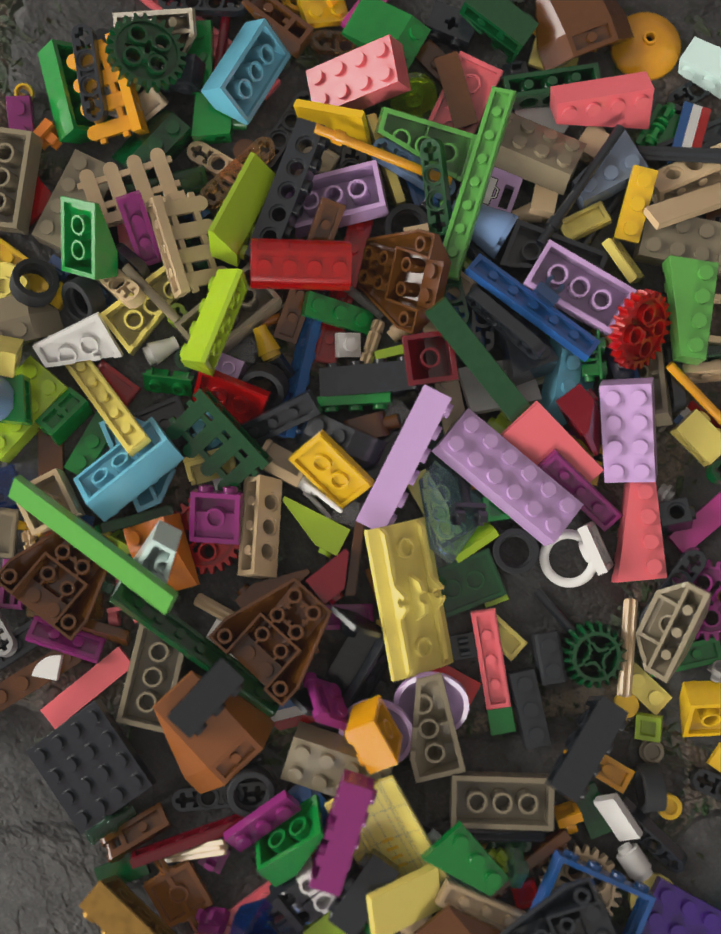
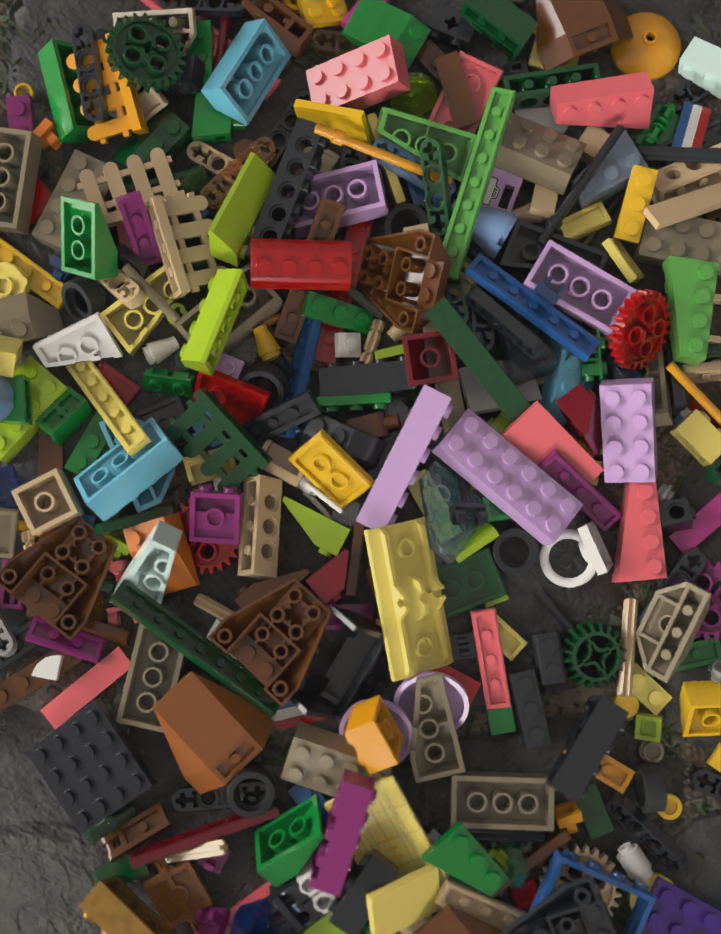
bright green tile [8,475,178,615] -> none
black tyre [9,258,59,308] -> none
black brick [167,657,245,739] -> none
magenta plate [223,790,301,852] -> none
magenta plate [303,672,349,731] -> none
white tile [593,793,643,841] -> none

